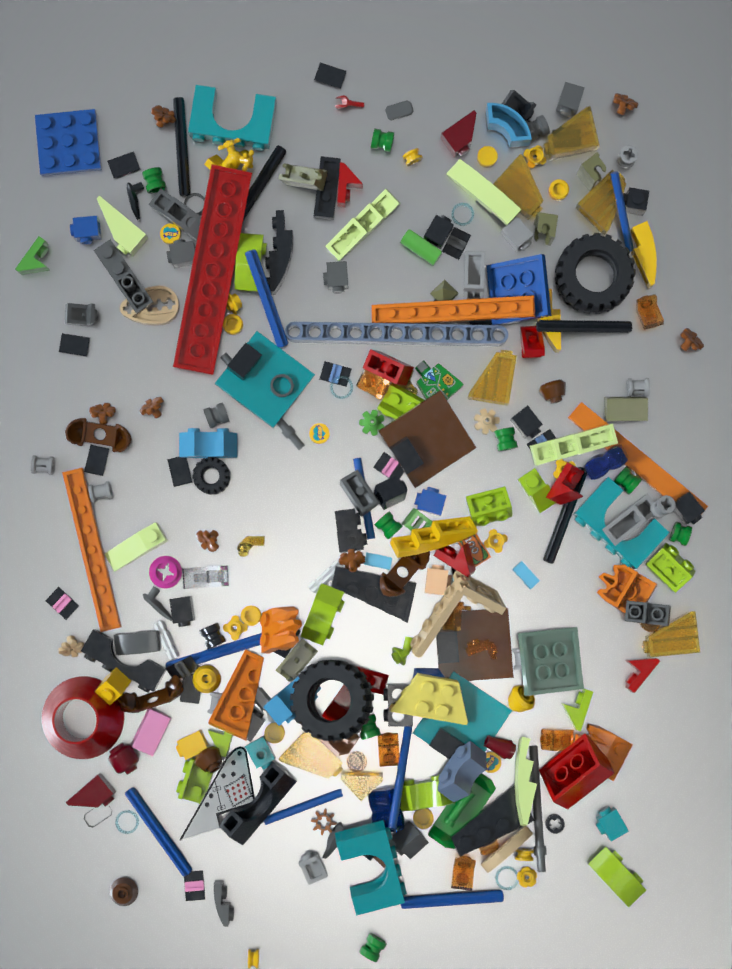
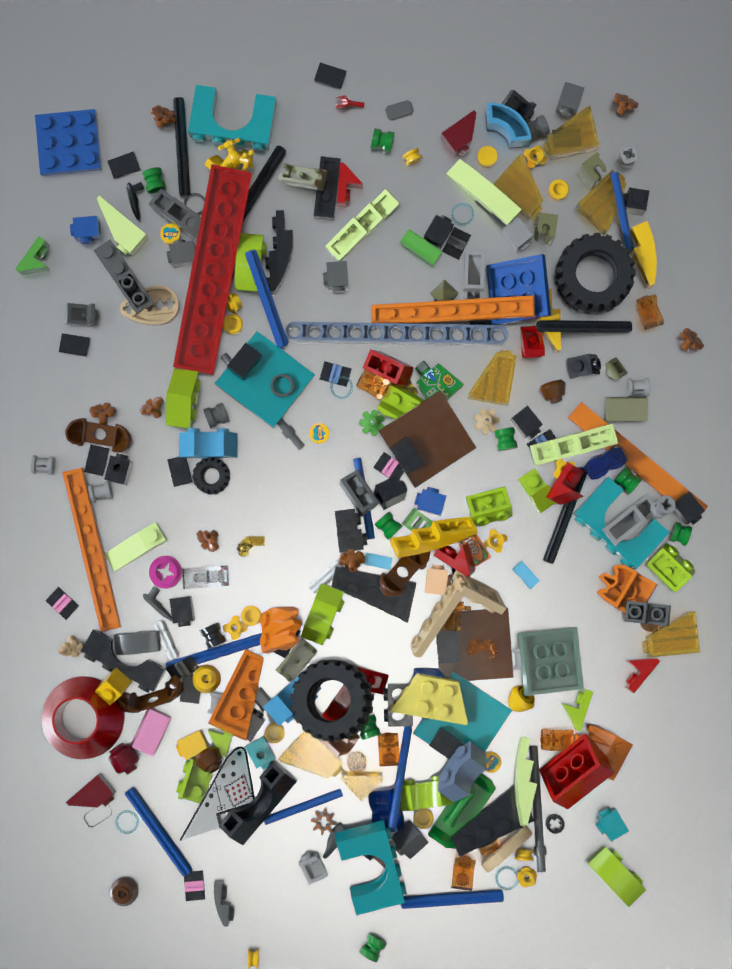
lime plate [391,637,413,666] -> none
dark red cone [484,735,516,760] -> none
none -> black brick [104,453,133,486]
none -> lime brick [166,368,201,428]
none -> black bracket [567,354,601,379]
none -> olive slope [606,357,628,380]

